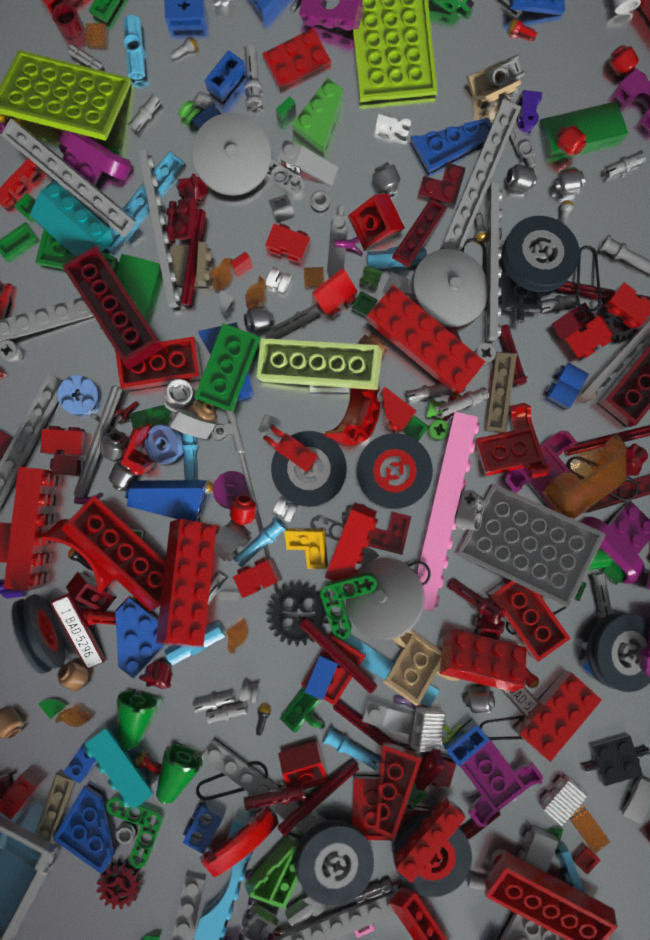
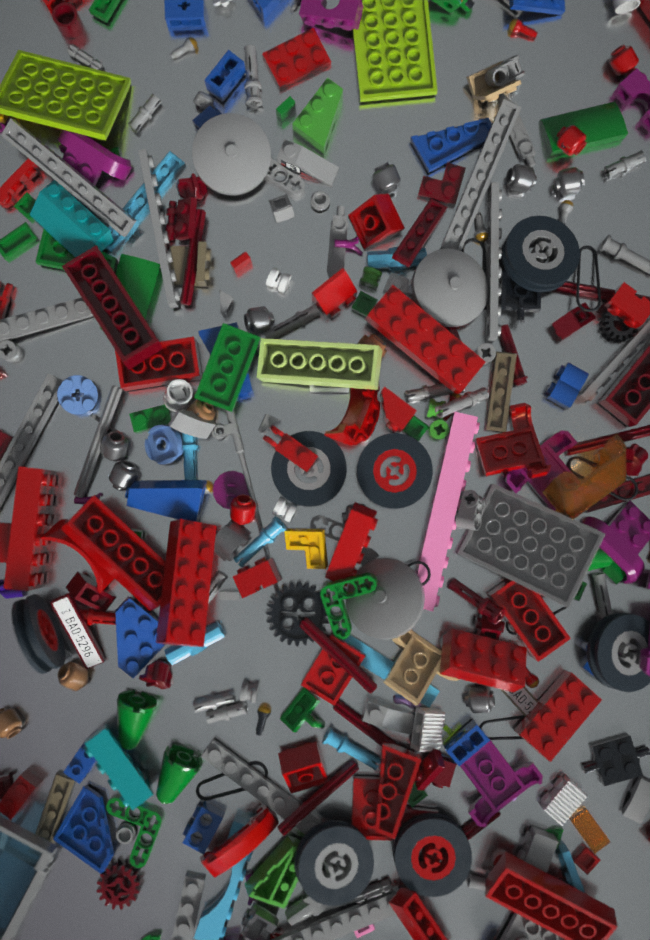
green tile [38,699,67,719] -> none
red brick [40,426,87,456] -> none
dark red brick [50,454,83,477] -> none
clear orange piece [55,704,93,727] -> none
black piece [68,548,92,571] -> none
clear orange tile [85,23,107,46] -> none
red hand [113,401,139,424] -> none
red bracket [121,423,156,475] -> none
medium azure piece [123,15,145,80] -> none
red piece [136,754,161,774] -> none
bright green wheel [178,100,202,127] -> none
clear orange piece [211,258,232,290] -> none
clear orange piece [227,619,248,655] -> none
dark red pin [243,782,306,810] -> none
clear orange piece [245,276,267,309] -> none
red brick [265,223,311,264] -> none
clear orange tile [304,267,324,288] -> none
blue tile [305,654,338,700] -> none
dark red plate [368,512,412,555] -> none
white plate [376,114,411,136] -> none
red brick [393,797,466,883] -> none
dark purple leg [517,90,542,133] -> none
light grey pin [540,294,581,313] -> none
red brick [565,315,614,358] -> none

